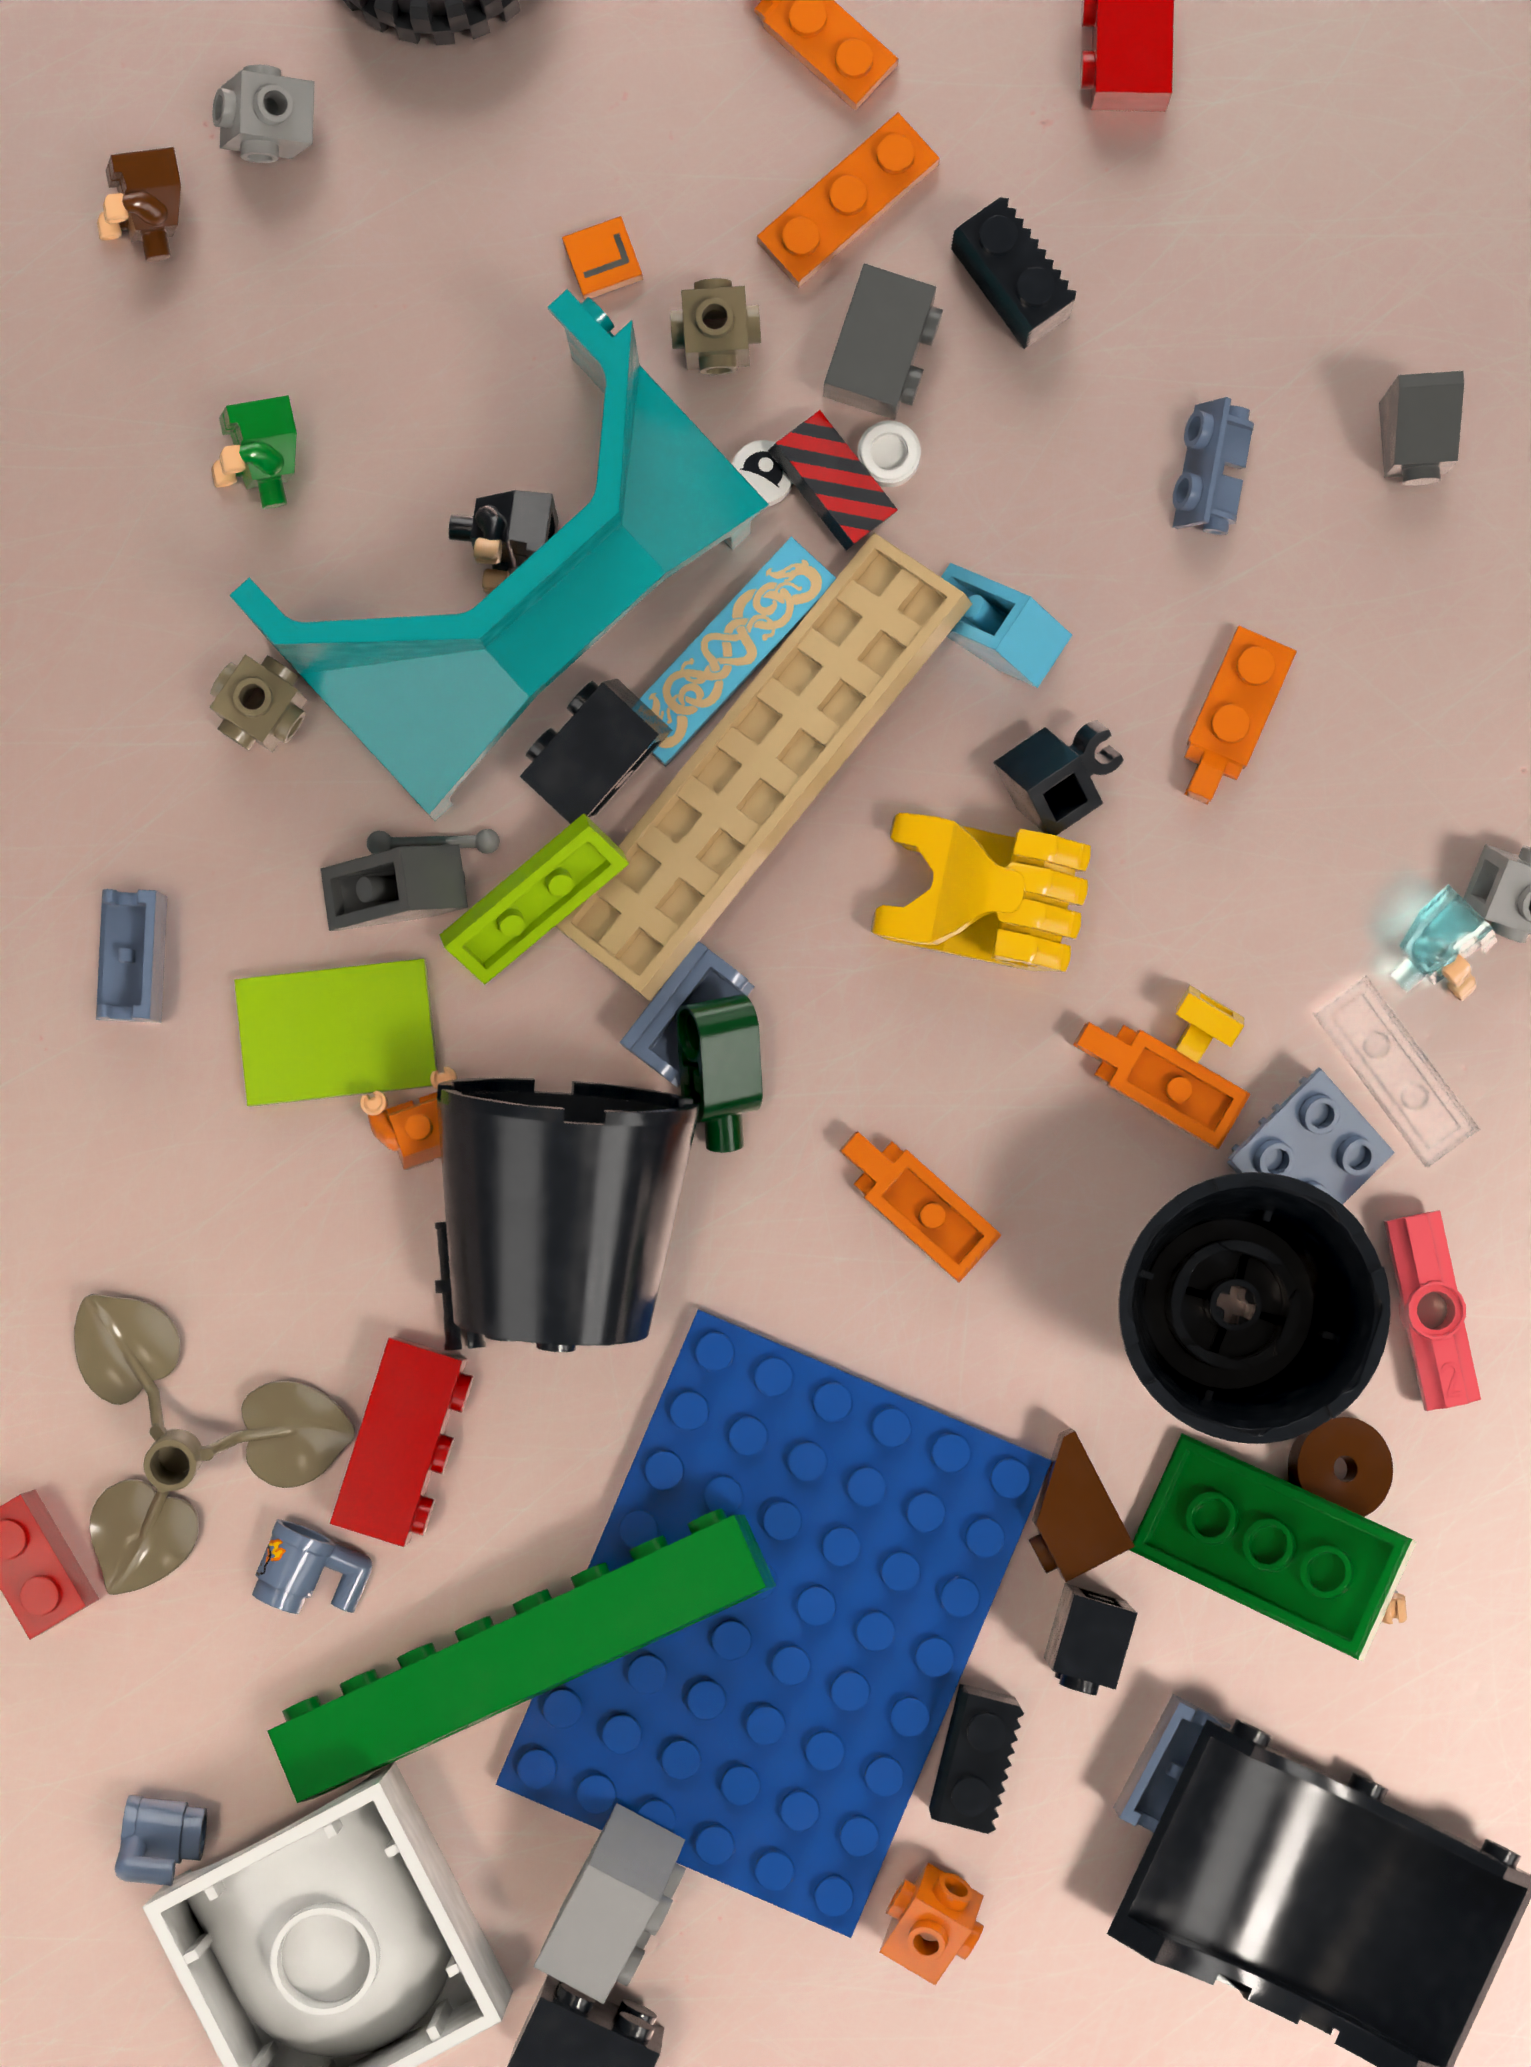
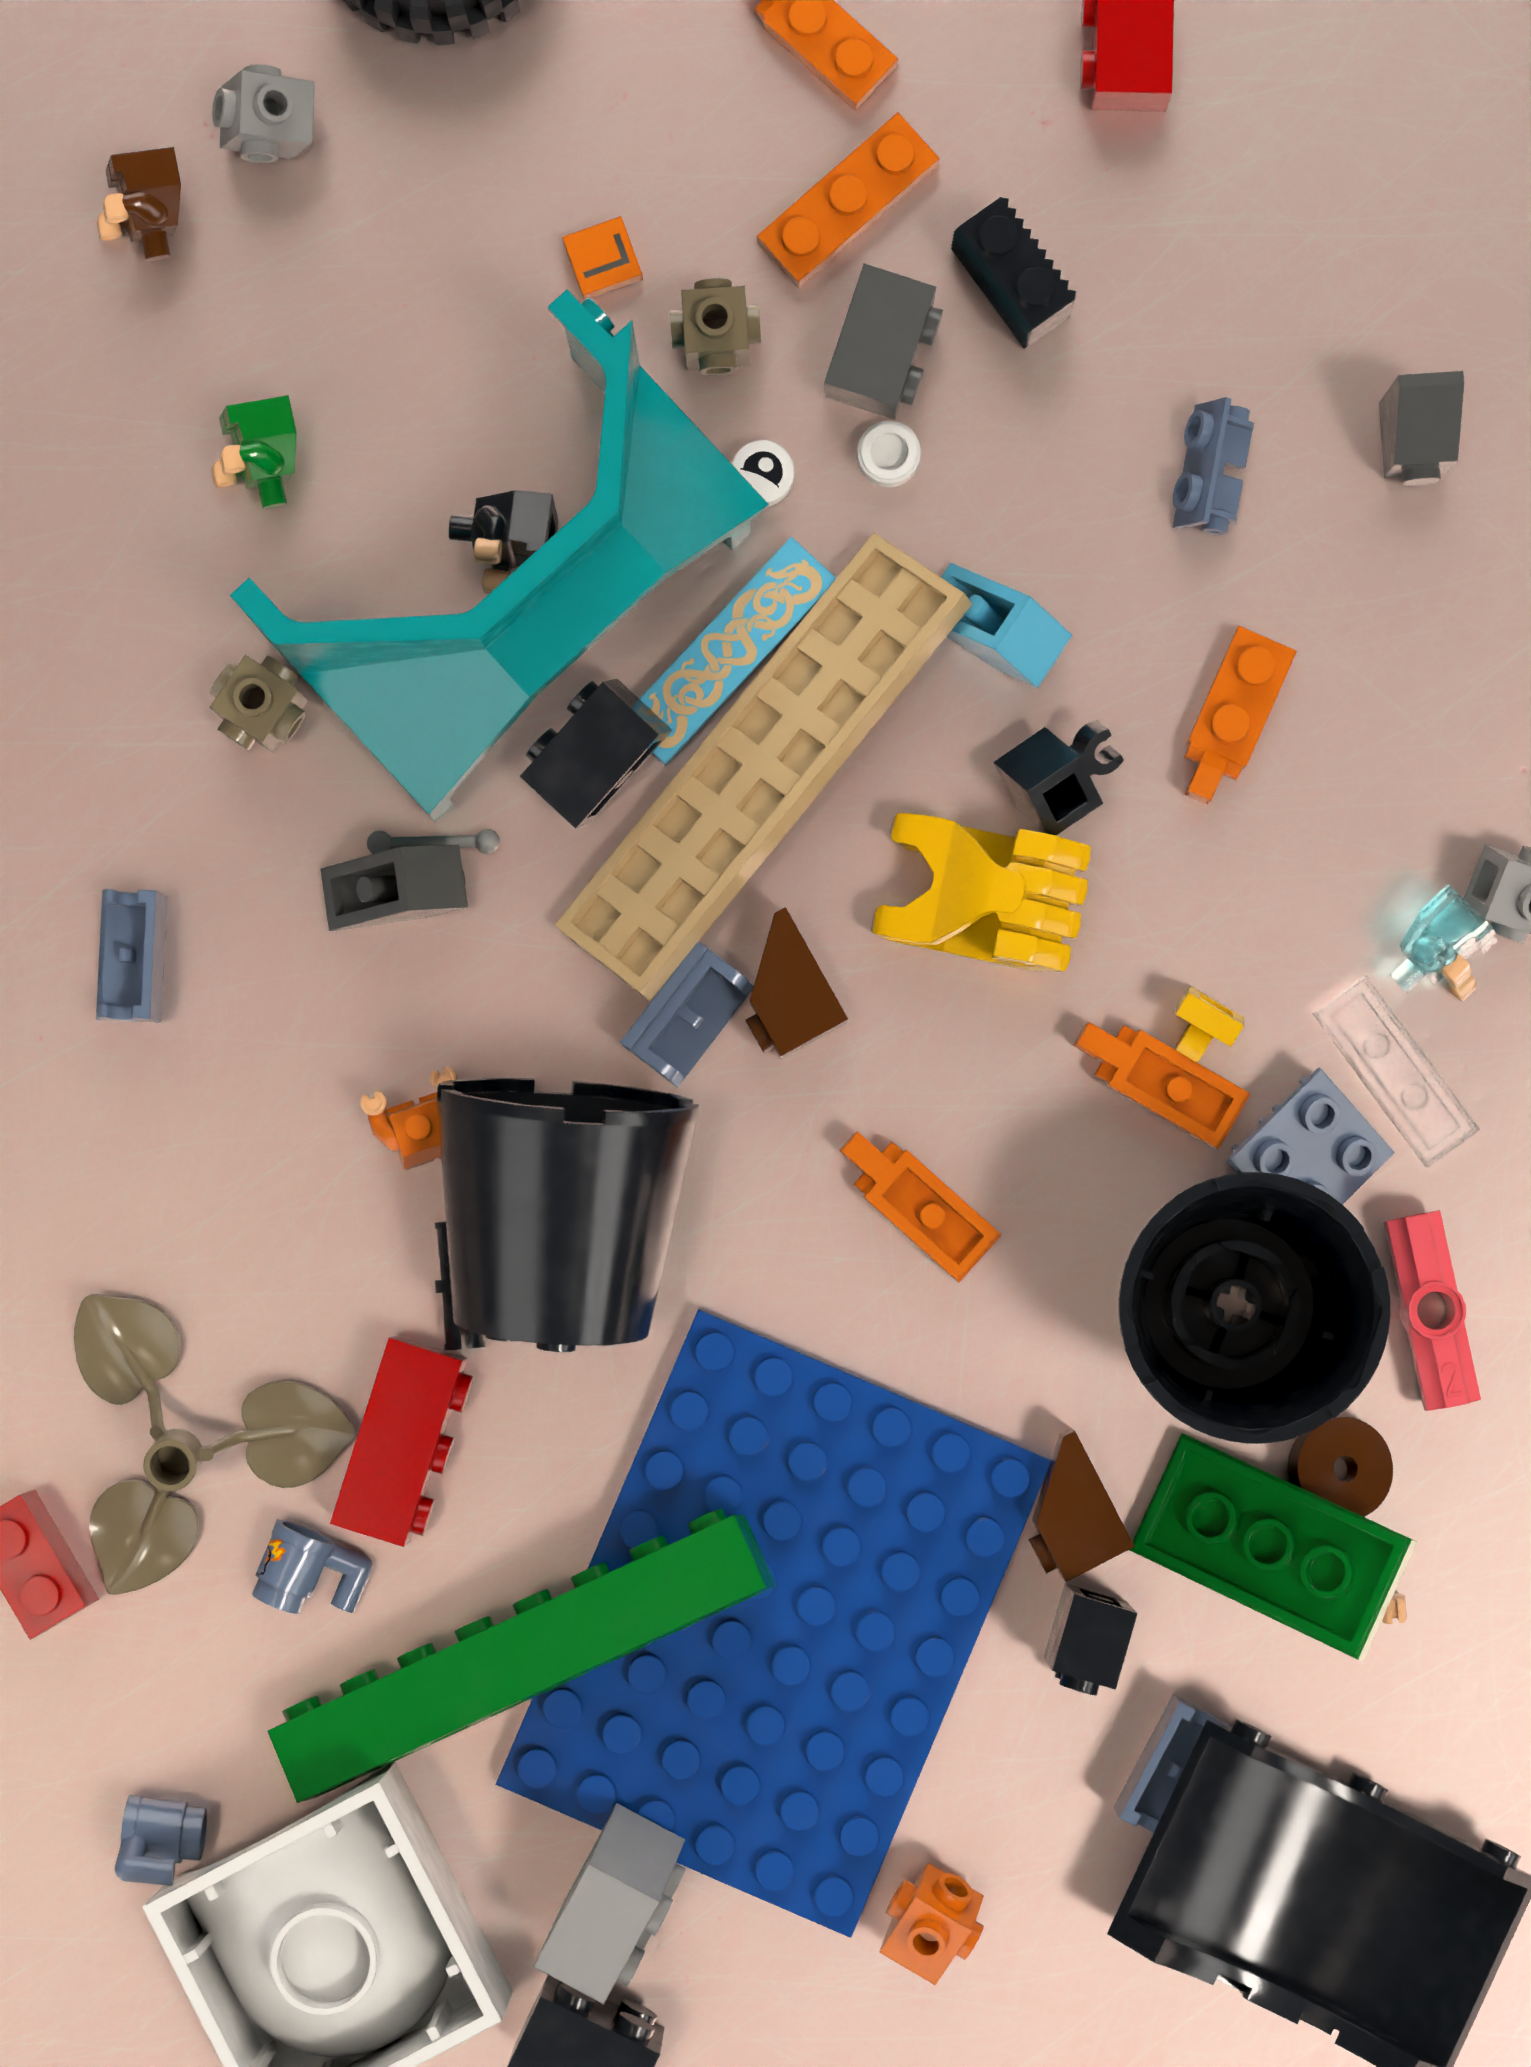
lime tile [234,959,438,1107] -> none
lime plate [439,813,629,985] -> none
dark green piece [677,994,763,1153] -> none
tile [768,410,898,551] -> none
black brick [929,1684,1024,1834] -> none
none -> reddish brown slope [745,907,848,1059]

